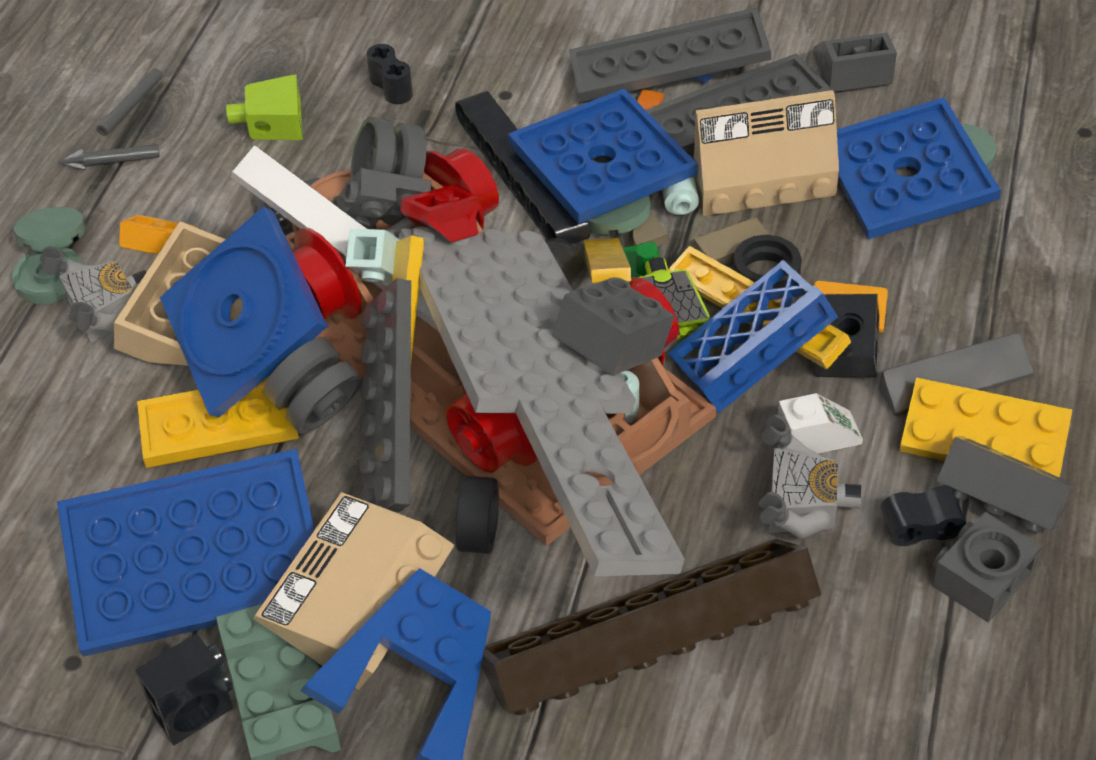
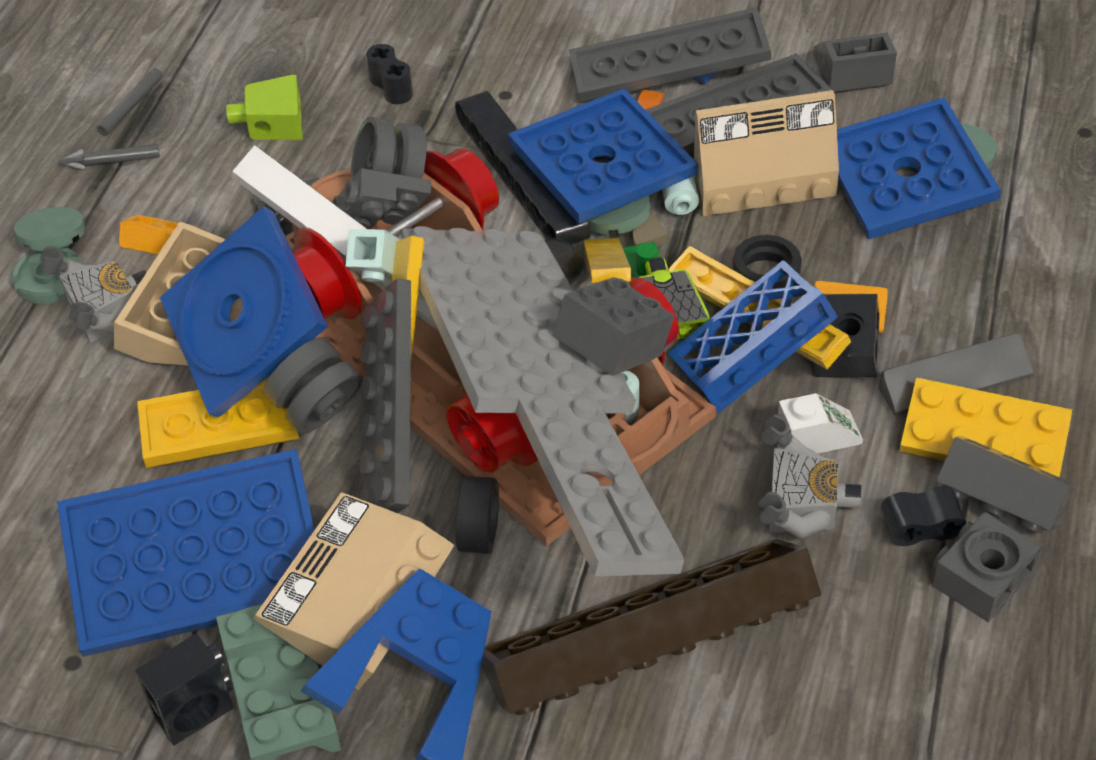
red slope [400,185,481,243] -> none
dark tan tile [694,217,770,265] -> none

